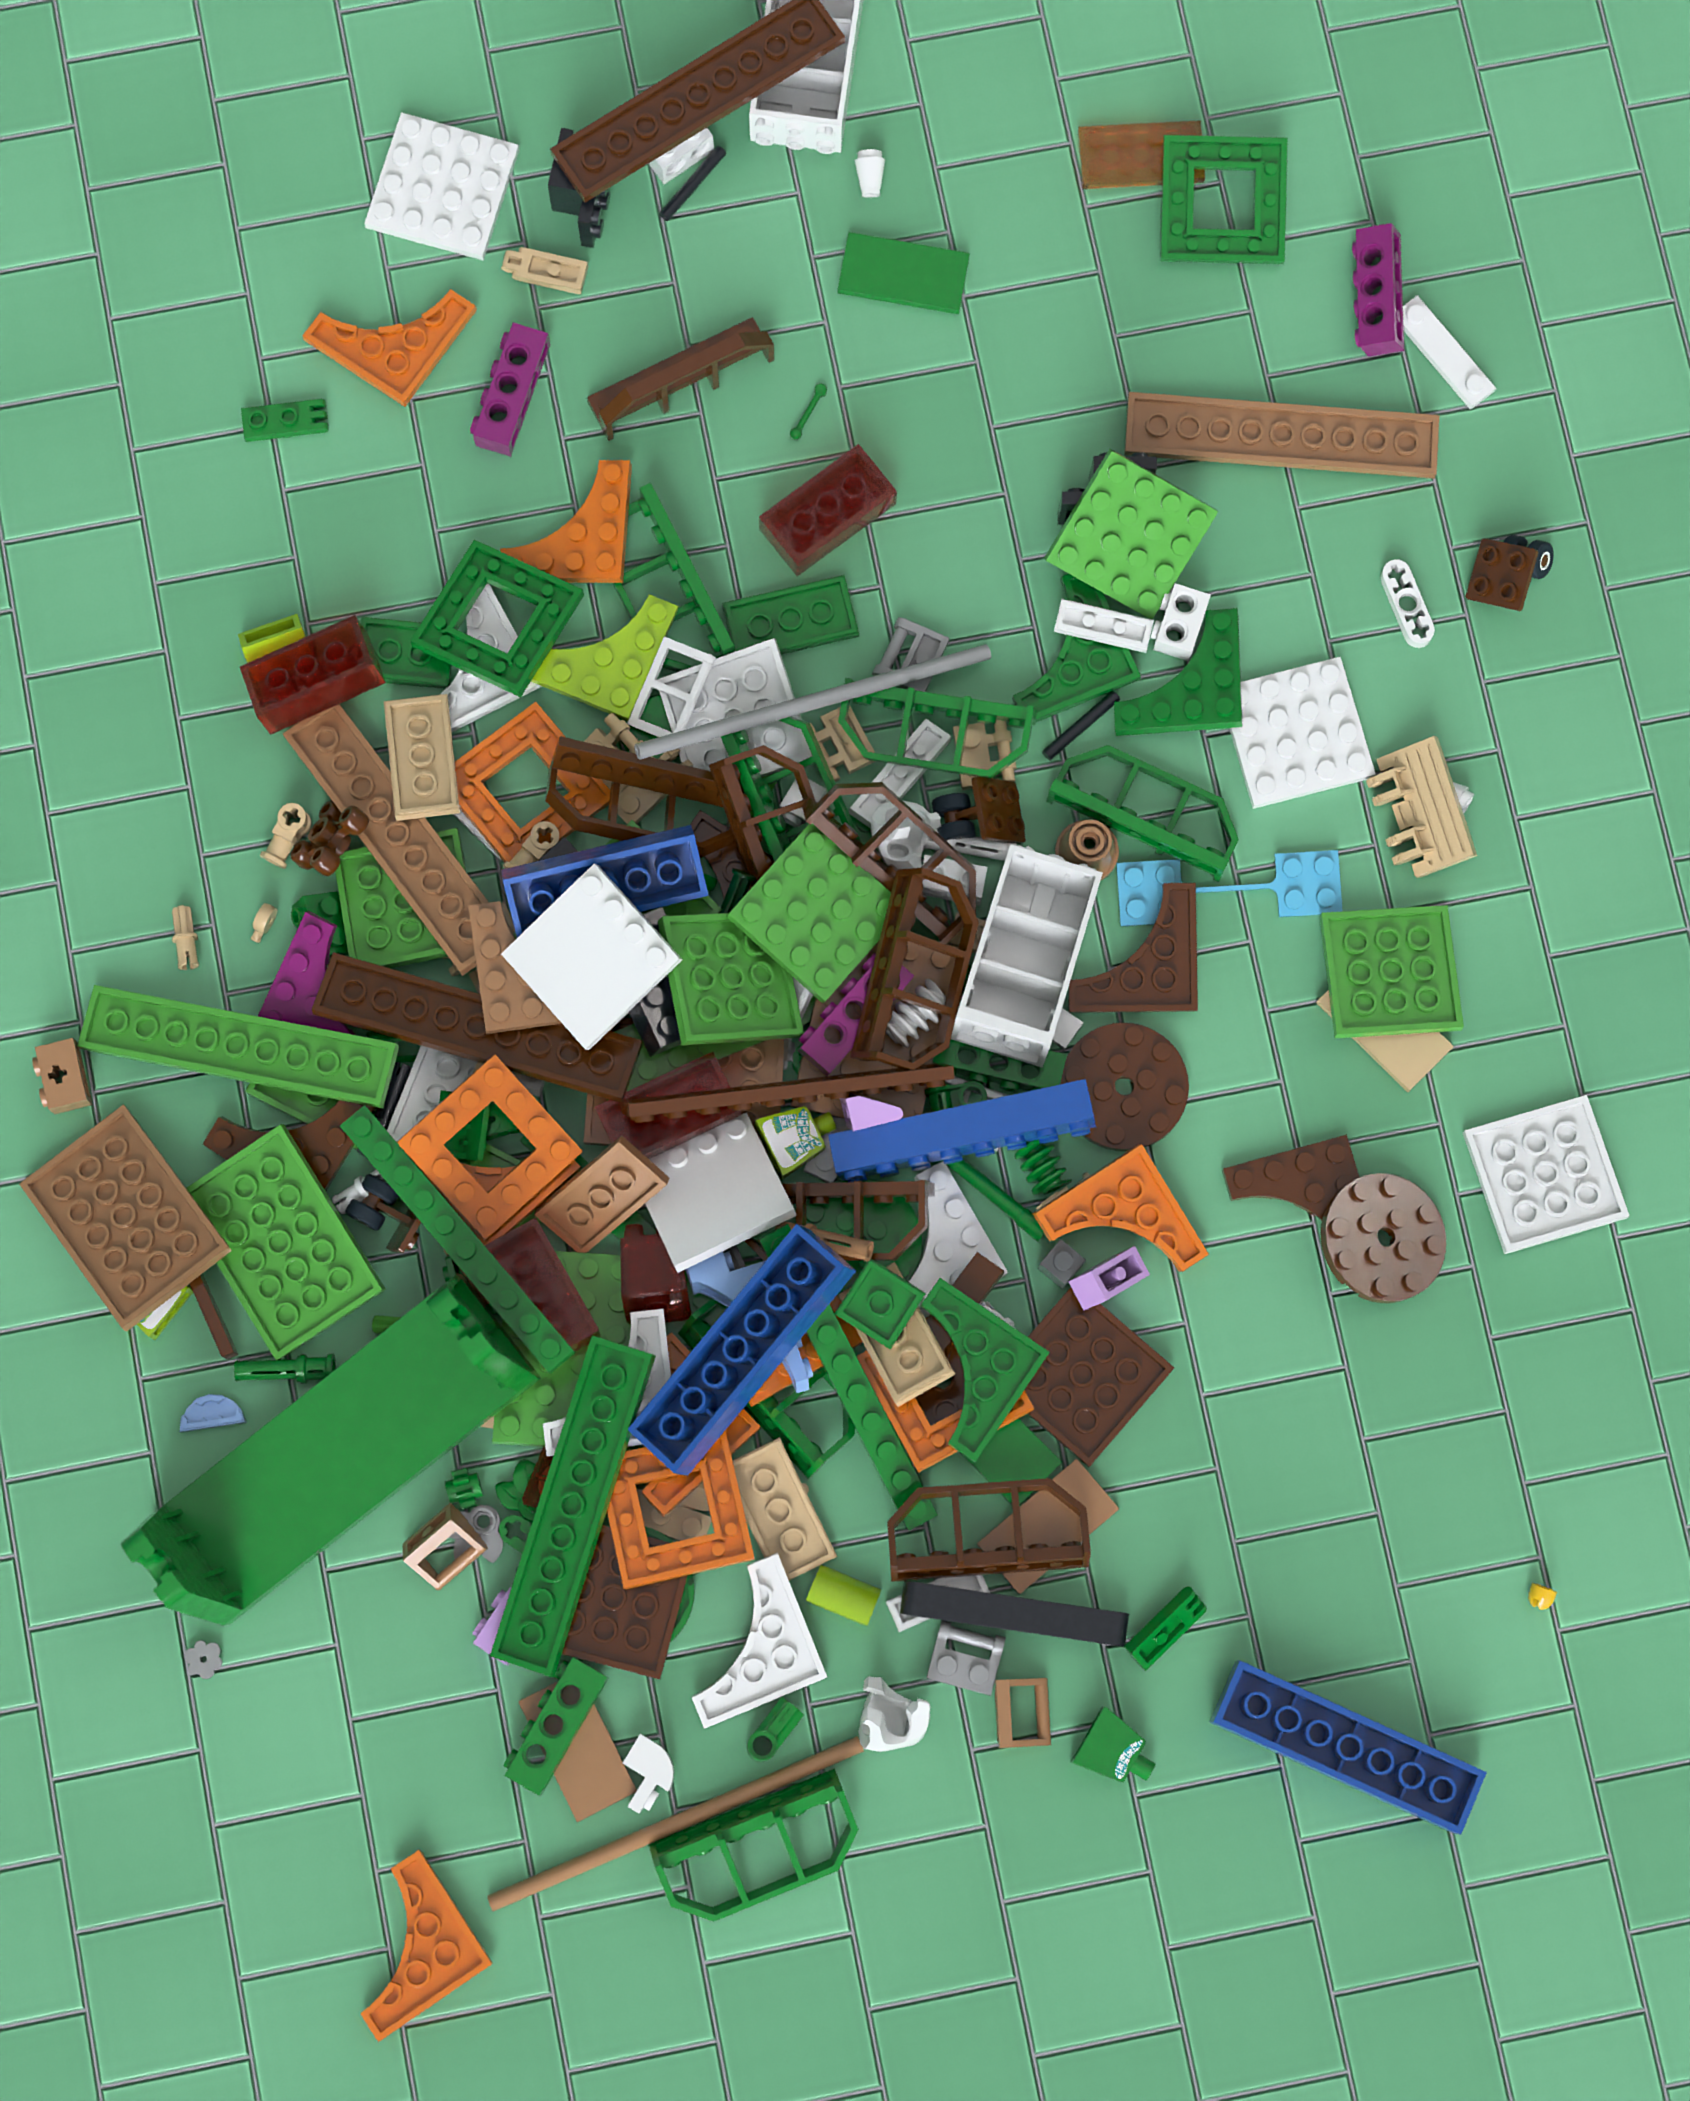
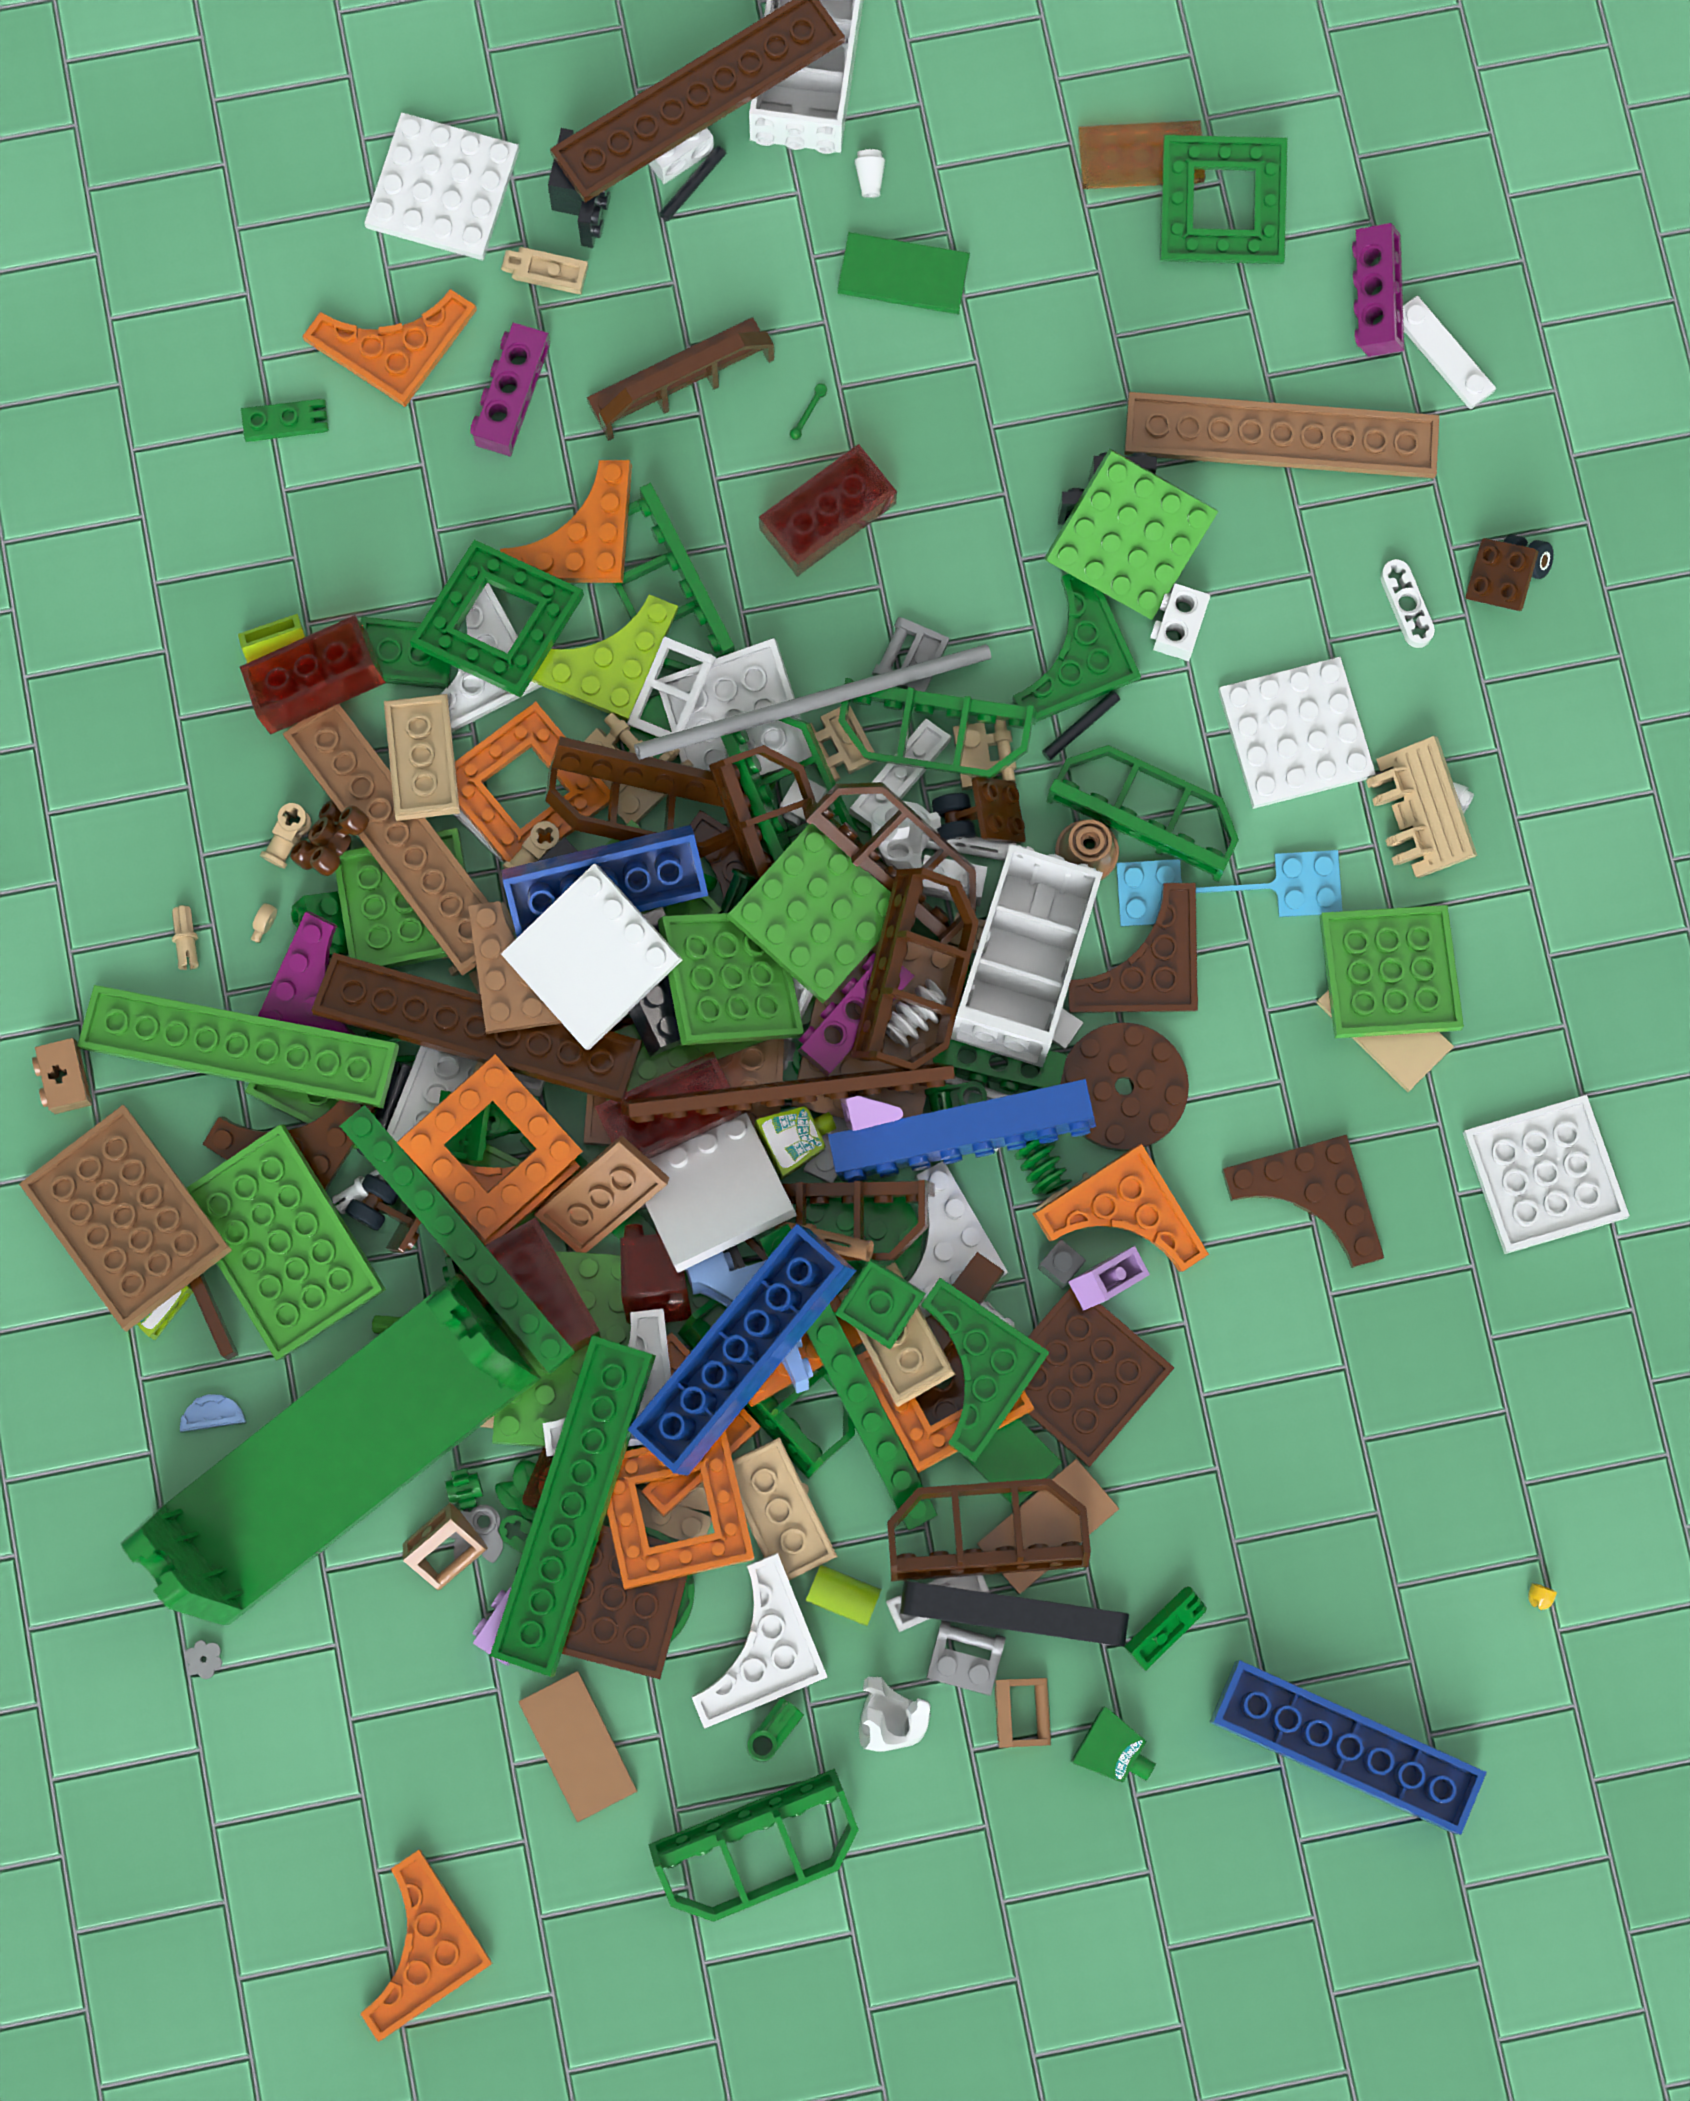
green pin [234,1353,336,1384] -> none
medium nougat piece [487,1736,864,1912] -> none
green brick [503,1657,609,1796] -> none
white brick [623,1734,674,1813] -> none
green tile [722,575,859,655] -> none
green piece [942,1157,1044,1242] -> none
white tile [1054,599,1154,653] -> none
green plate [1114,608,1243,736] -> none
plate [1321,1173,1446,1303] -> none

